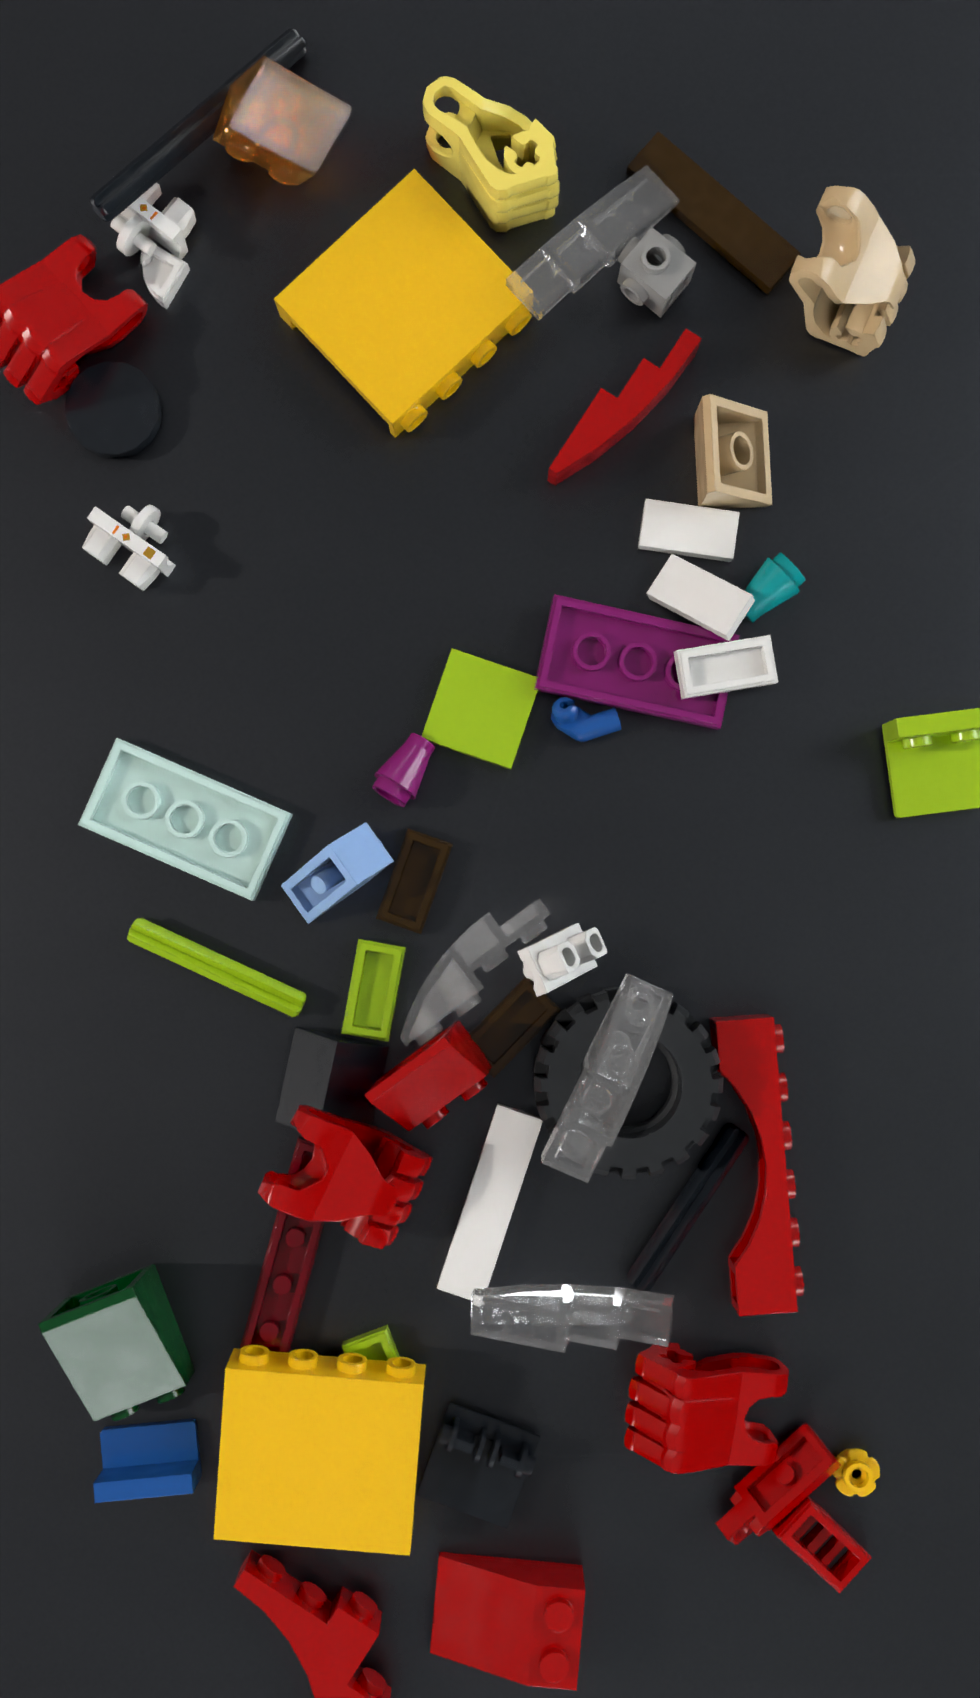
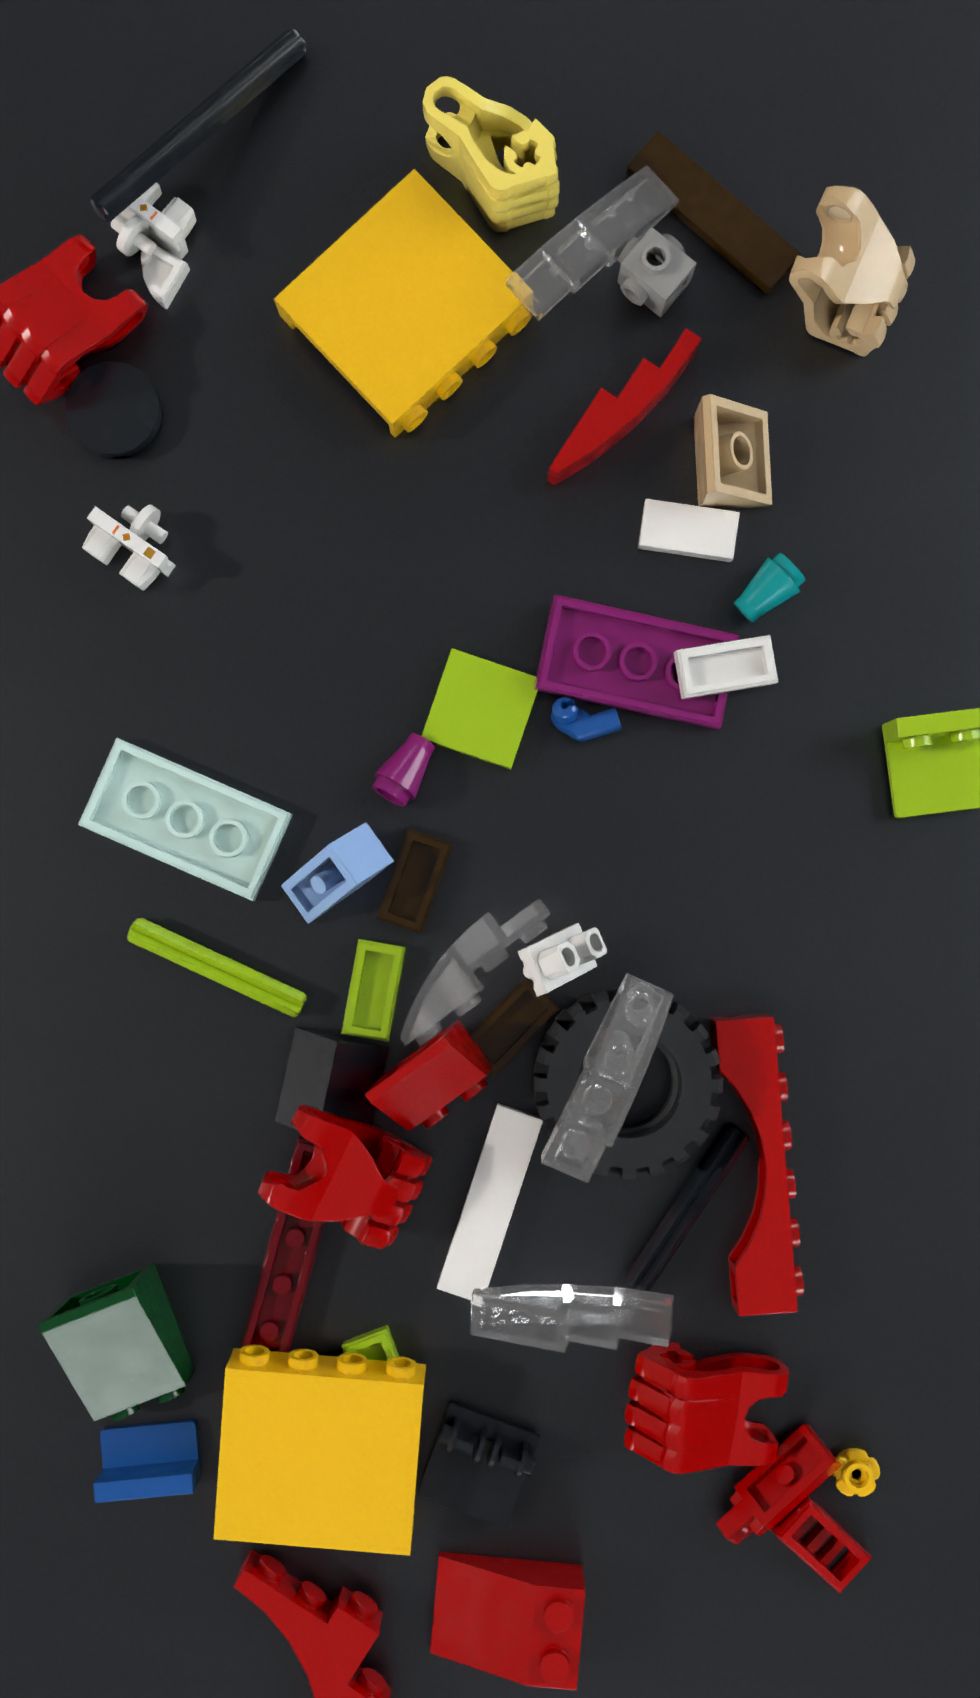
clear orange slope [212,56,352,186] -> none
white tile [646,554,755,641] -> none

